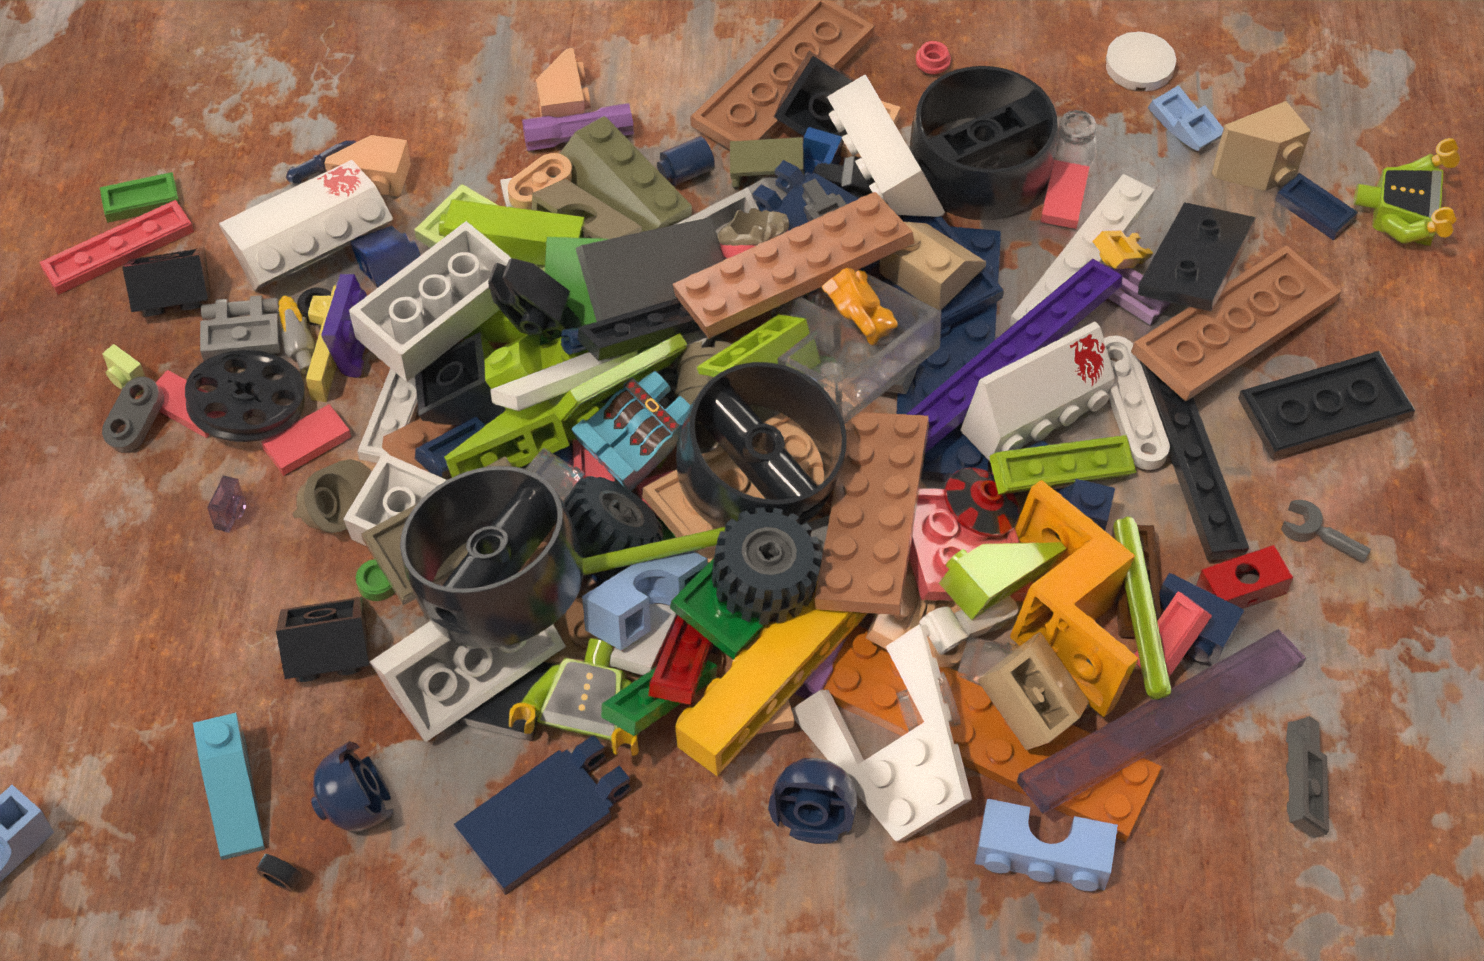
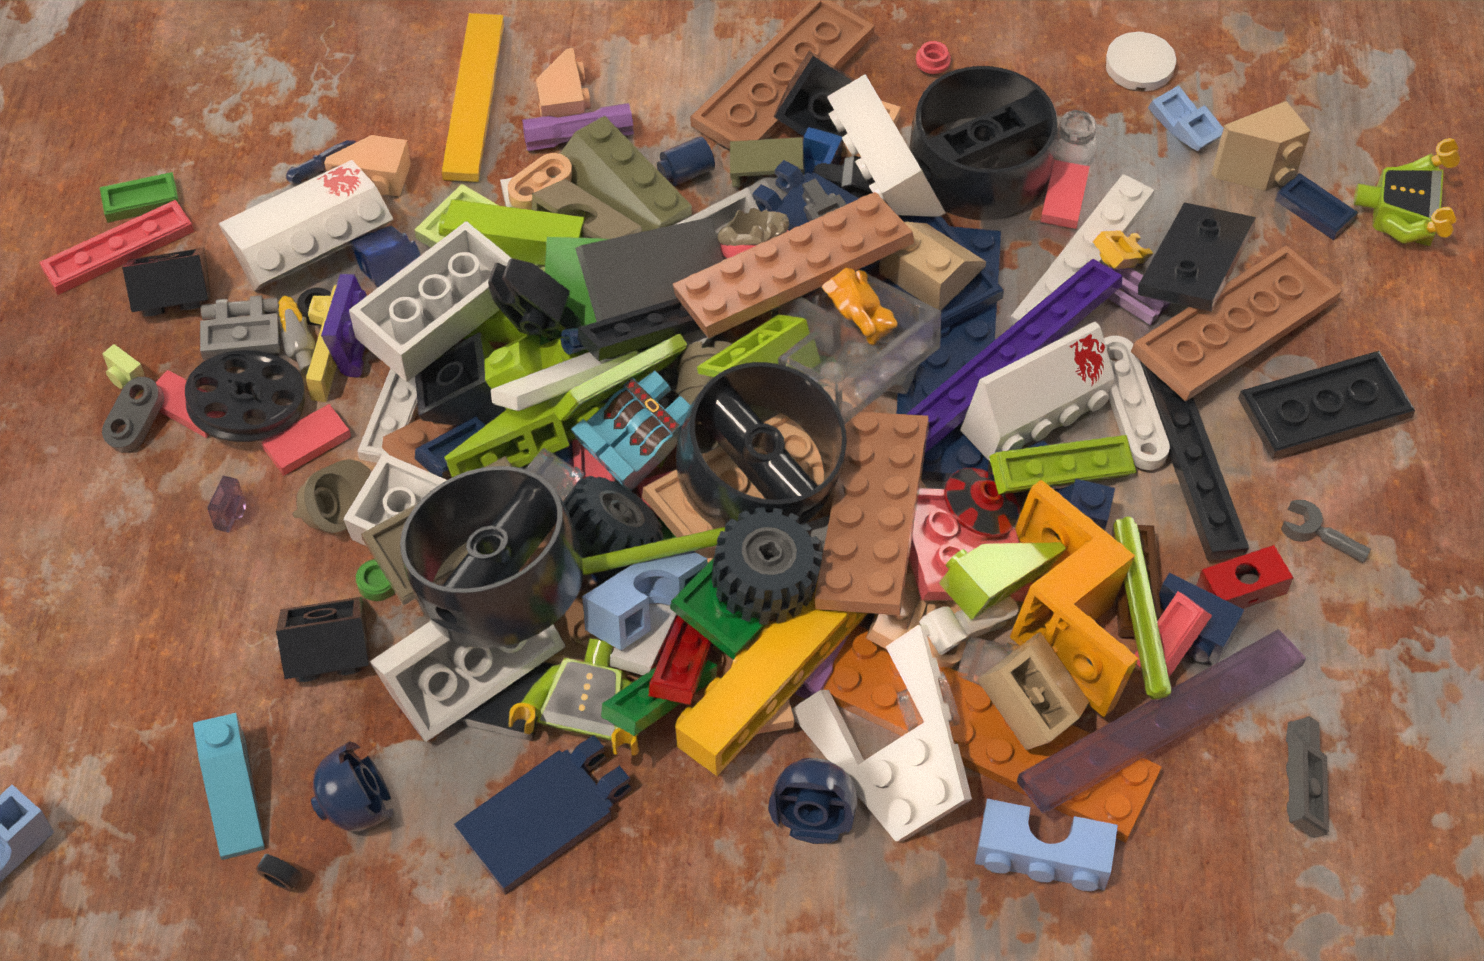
none -> yellow tile [442,13,504,182]

